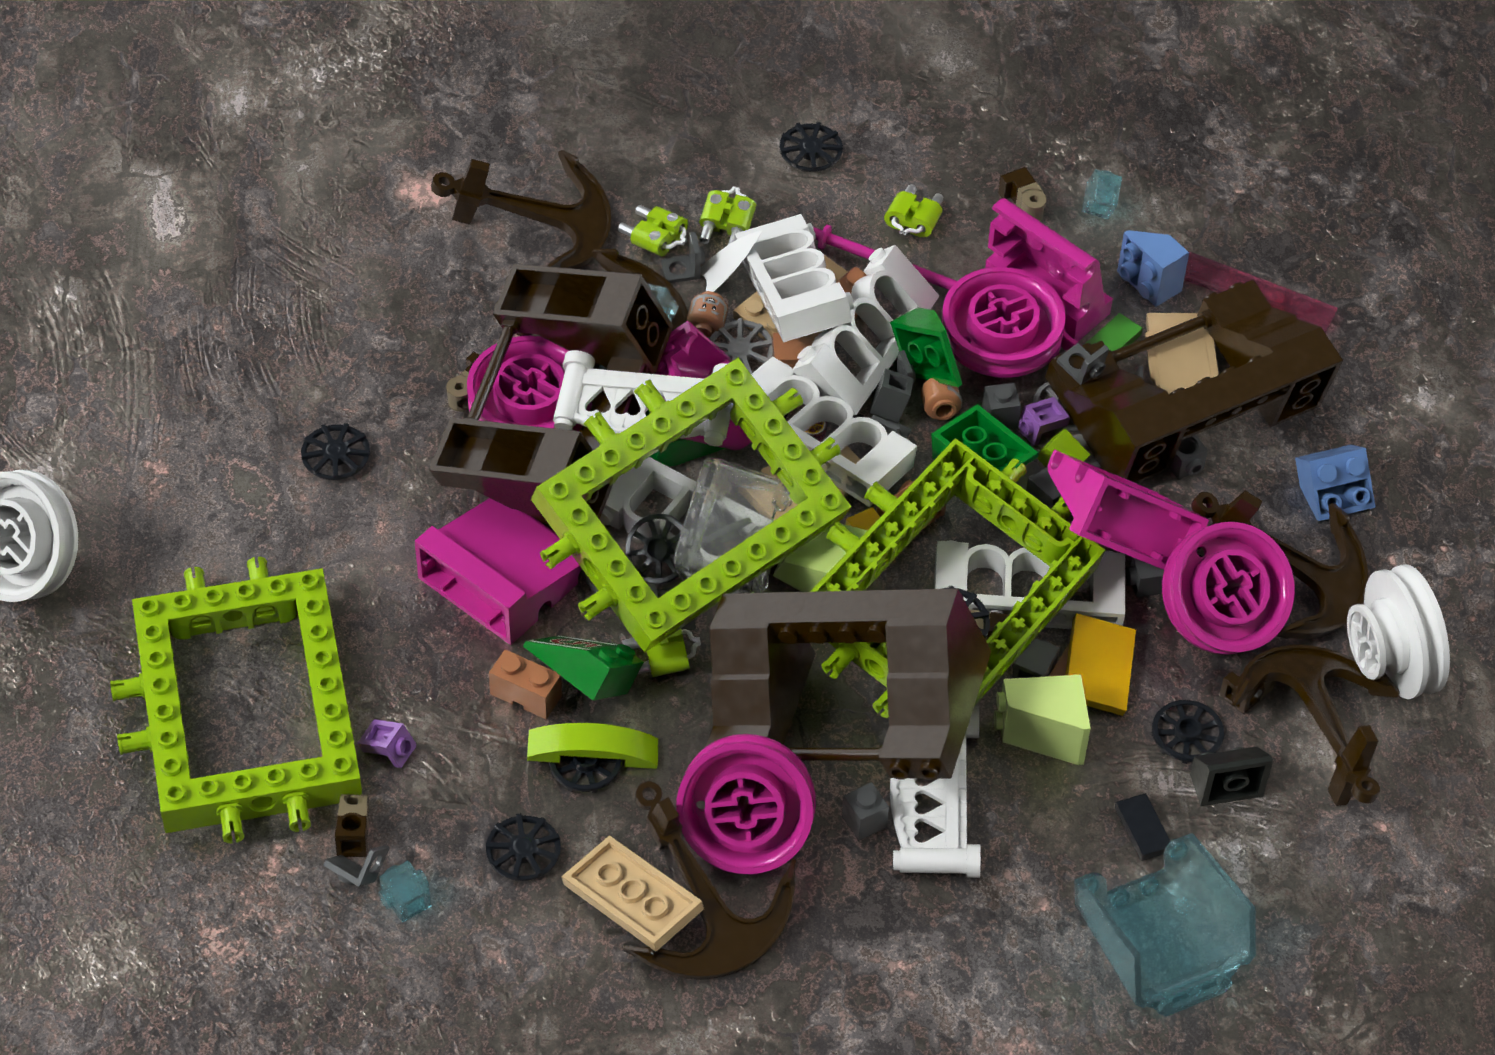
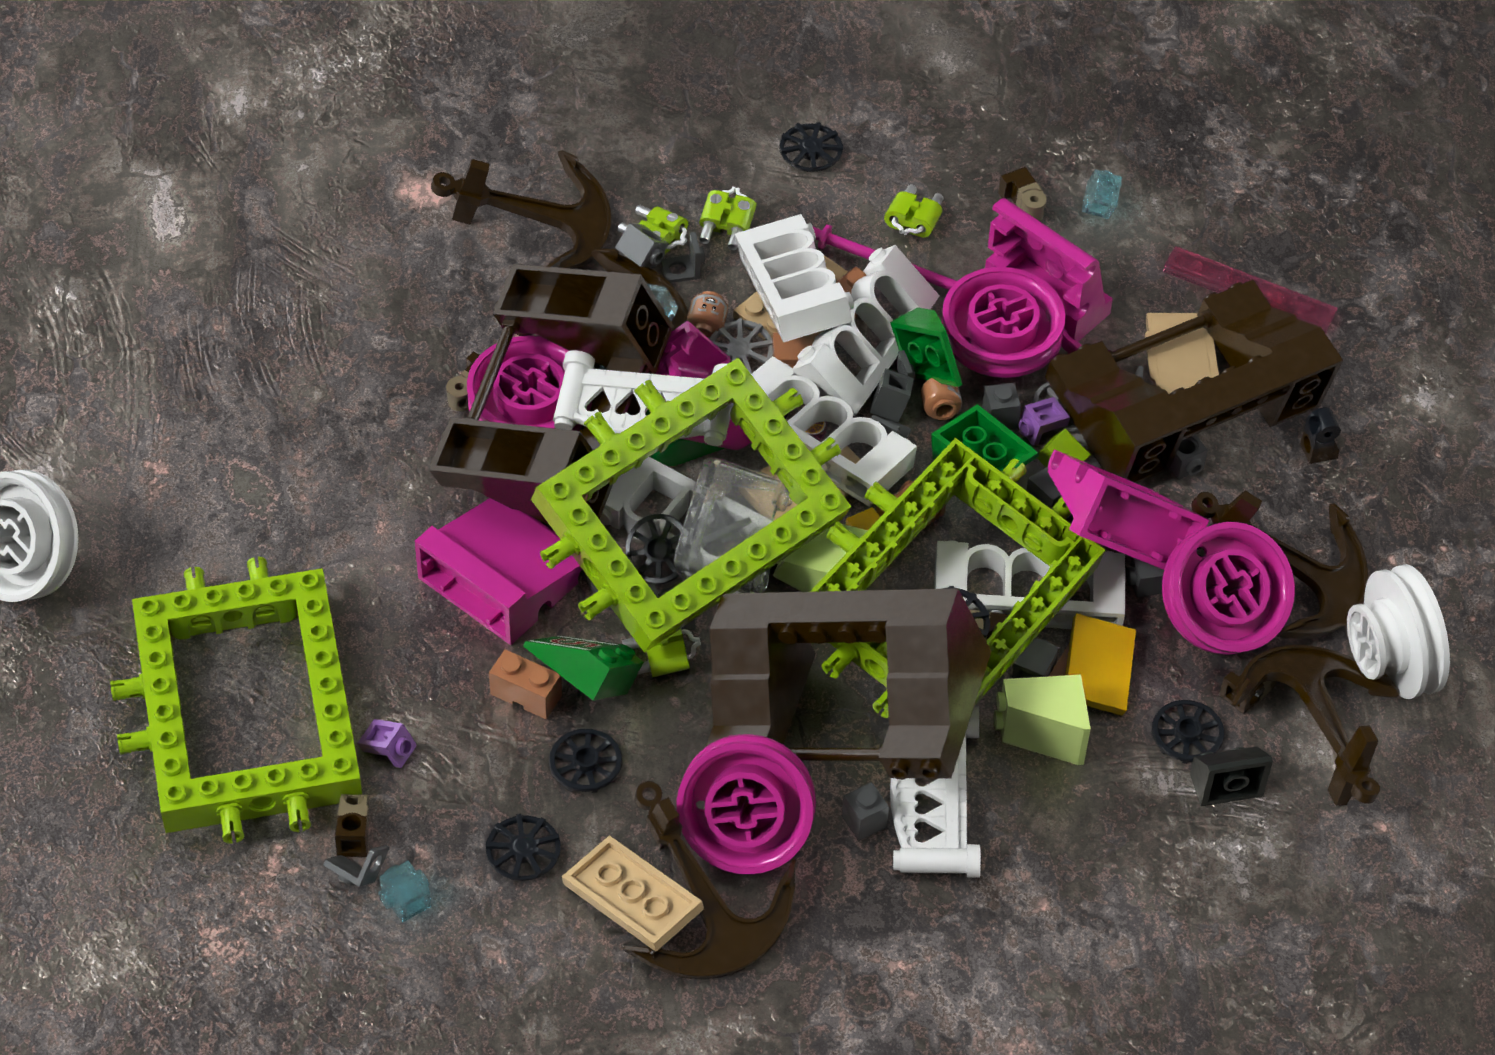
black wheel [301,423,370,480] -> none
lime slope [527,723,658,769] -> none
white sticker [700,230,762,292] -> none
dark grey bracket [1057,343,1109,385] -> none
clear light blue windscreen [1074,833,1256,1017] -> none
bright green tile [1085,313,1143,351] -> none
black tile [1115,793,1173,861] -> none
medium blue slope [1117,230,1189,307] -> none
medium blue slope [1295,445,1376,521] -> none
none -> brick [615,223,669,268]
none -> black leg [1300,407,1341,464]

